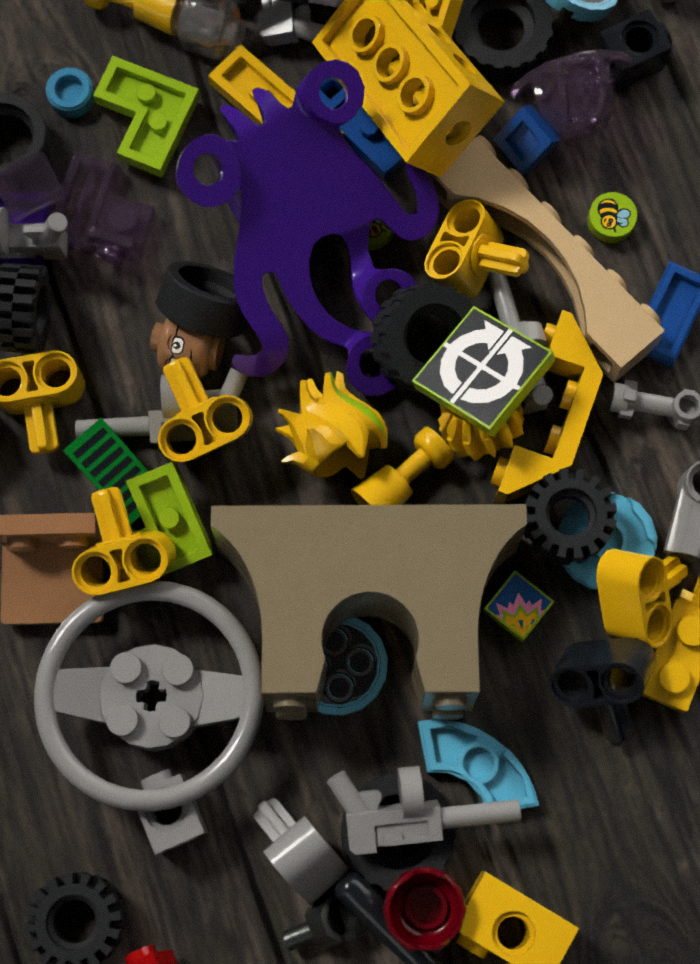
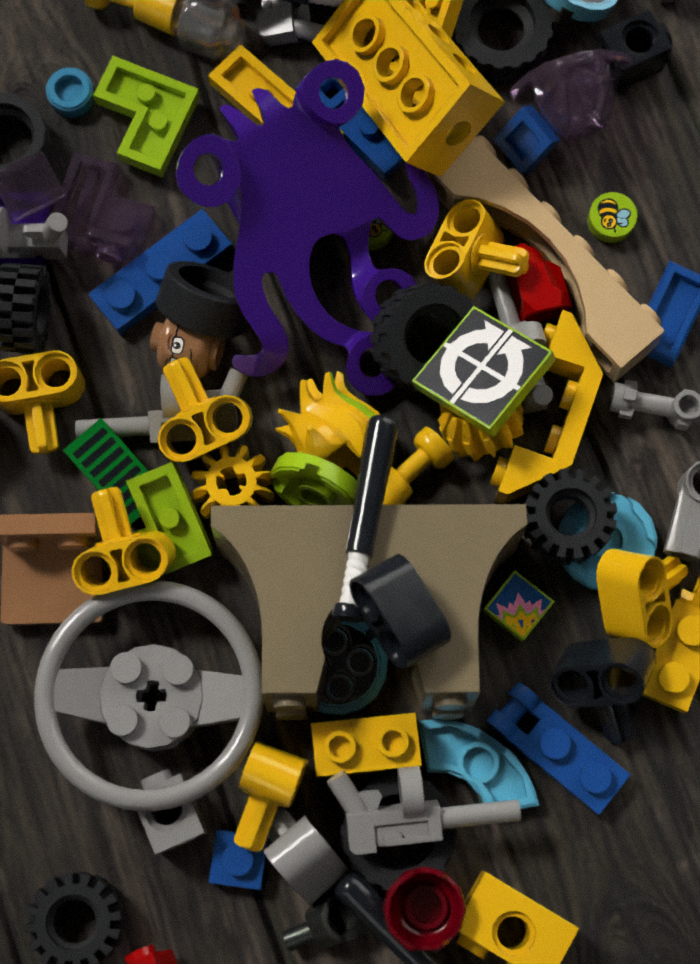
none -> blue plate [88,208,233,335]
none -> yellow gear [191,445,275,519]
none -> blue plate [209,830,269,890]
none -> yellow beam [234,742,308,852]
none -> lime tile [270,452,357,505]
none -> yellow brick [311,712,422,779]
none -> black piece [332,415,398,623]
none -> black beam [349,554,451,669]
none -> blue plate [486,682,631,815]
none -> red rock [507,243,572,324]

